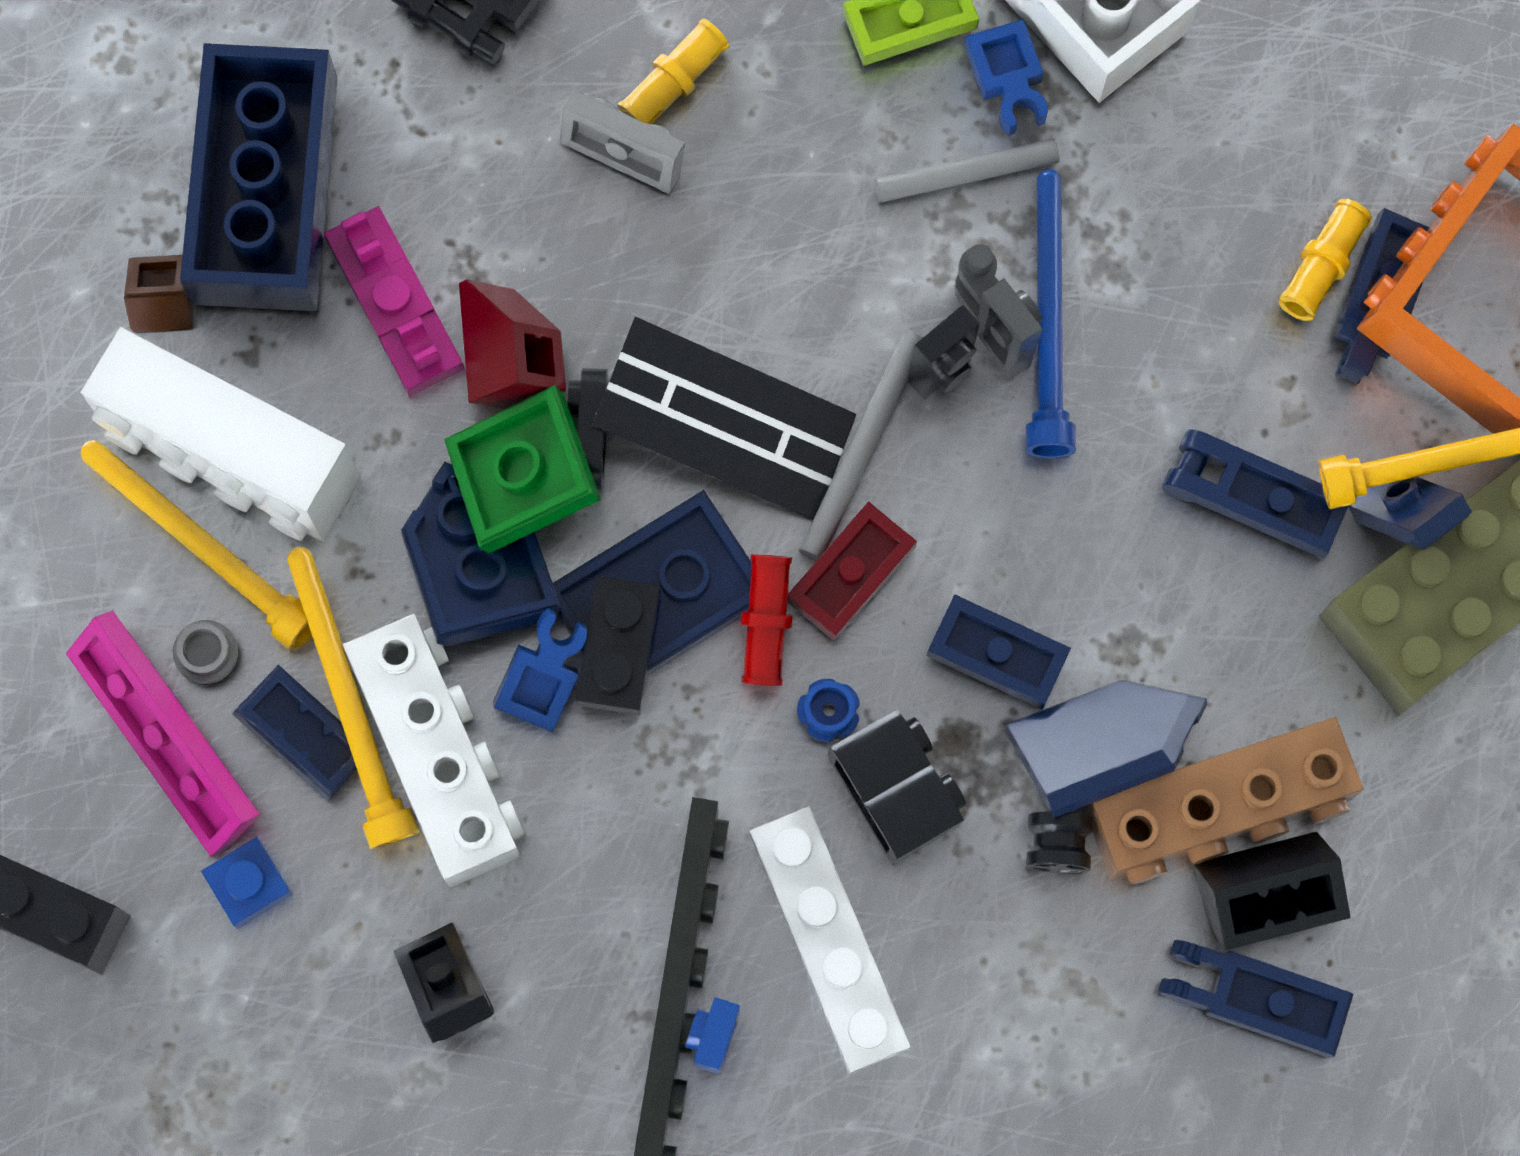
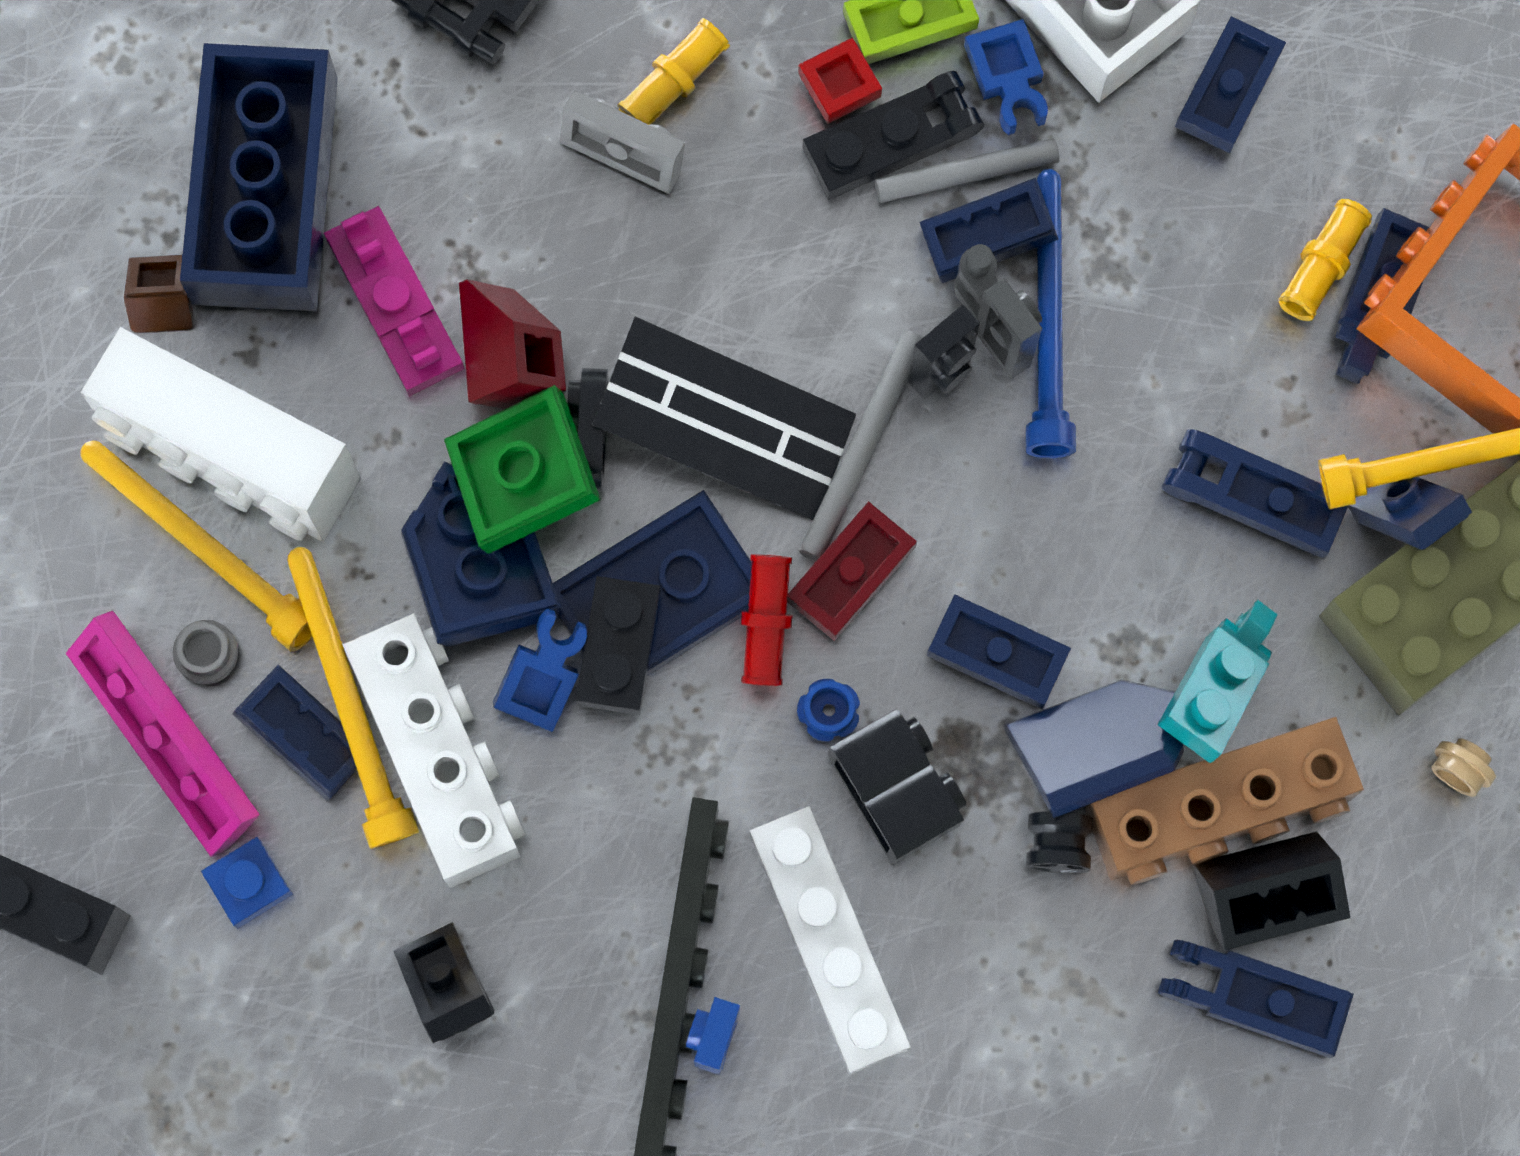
none -> red plate [798,37,882,124]
none -> black plate [802,71,984,200]
none -> dark blue plate [919,178,1059,284]
none -> teal hinge [1158,599,1278,763]
none -> dark blue plate [1175,16,1286,153]
none -> tan plate [1431,738,1496,797]

